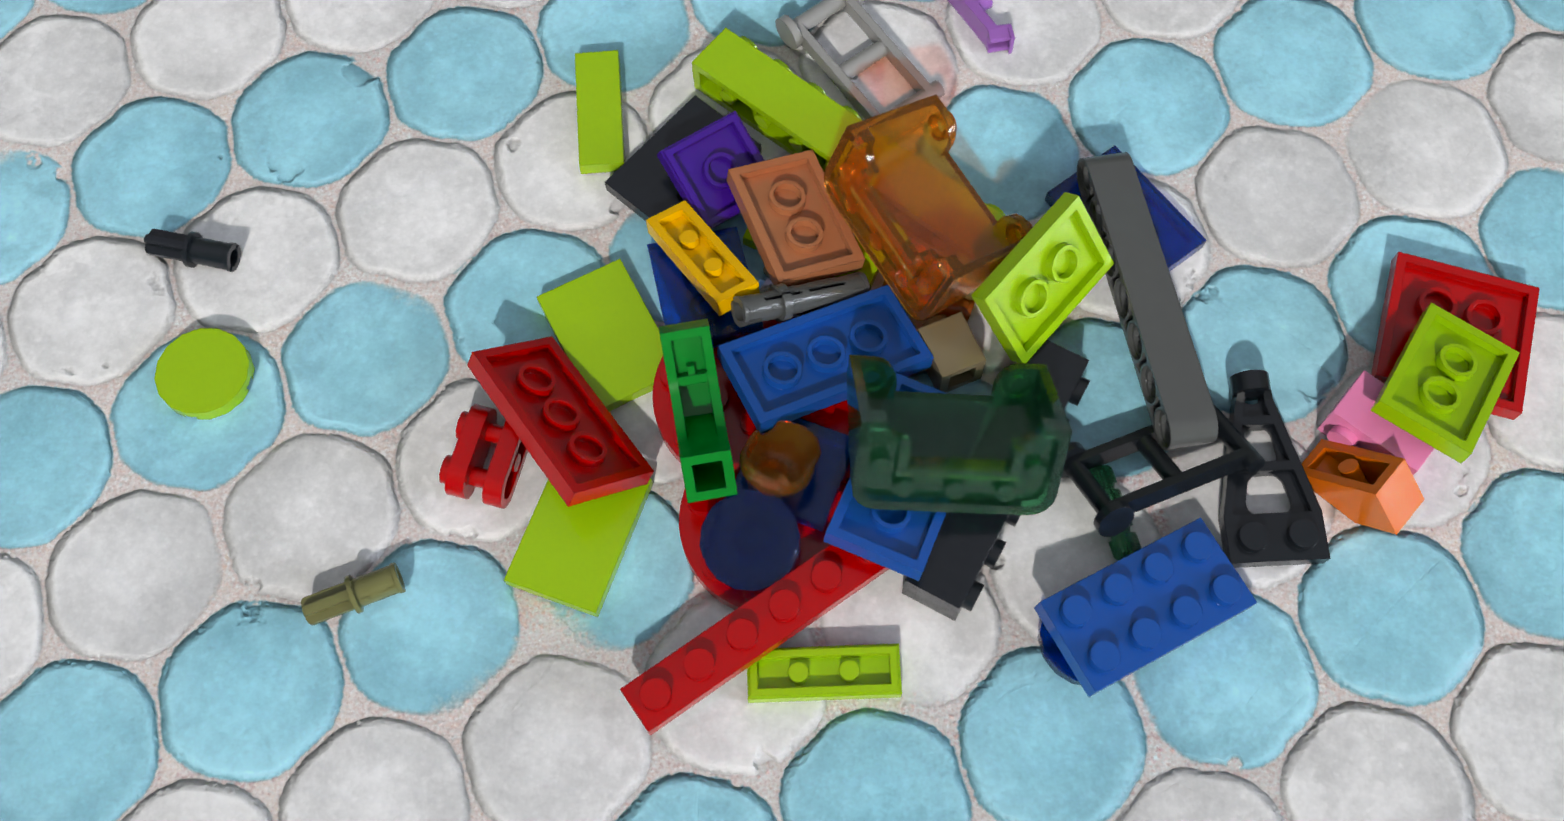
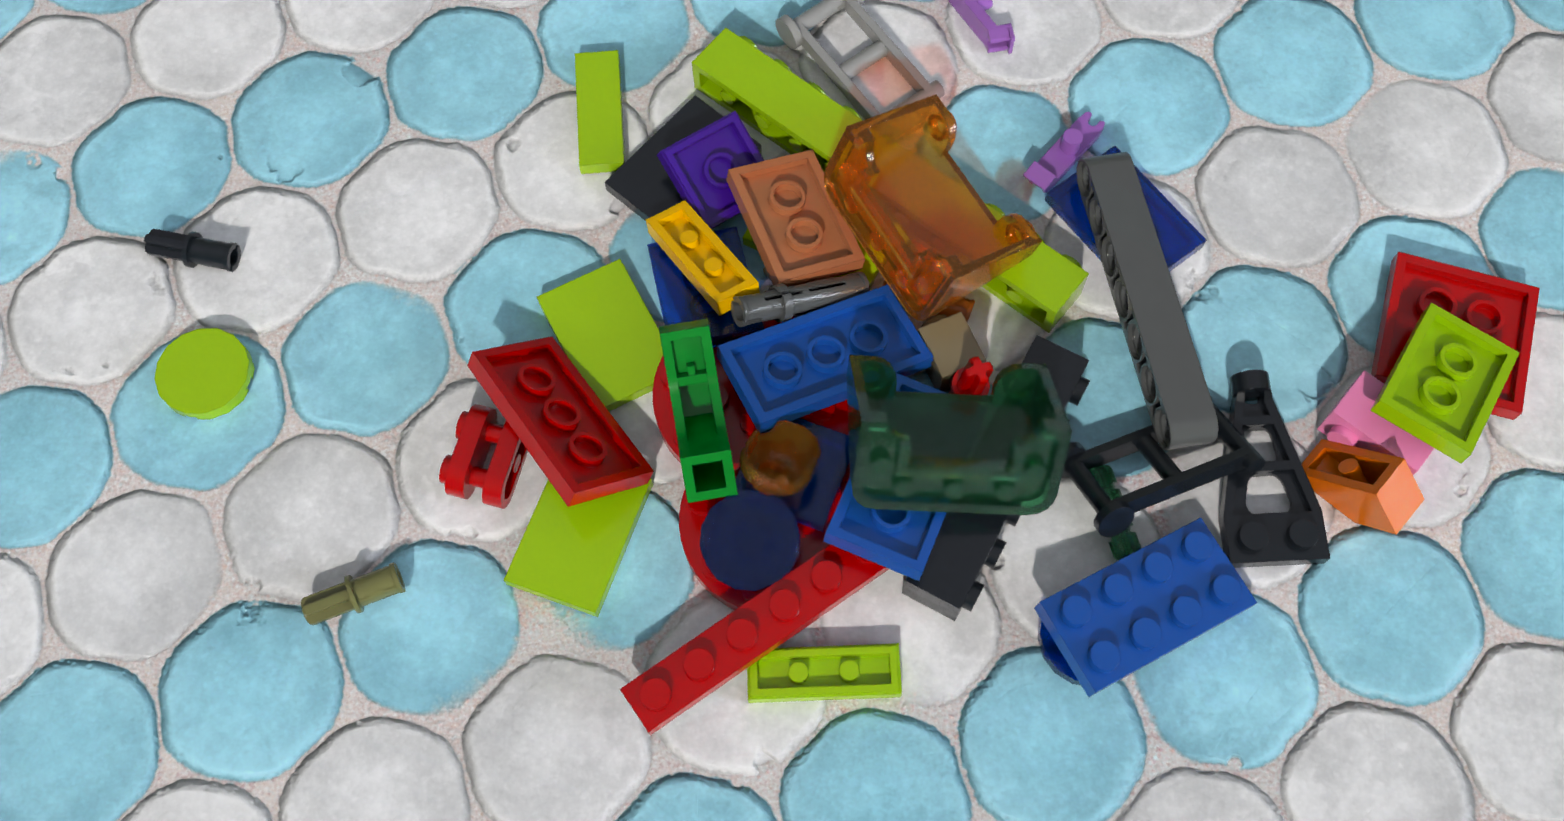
lime plate [971,192,1114,365] -> none
none -> red axle [948,356,994,405]
none -> medium lavender piece [1023,112,1105,193]

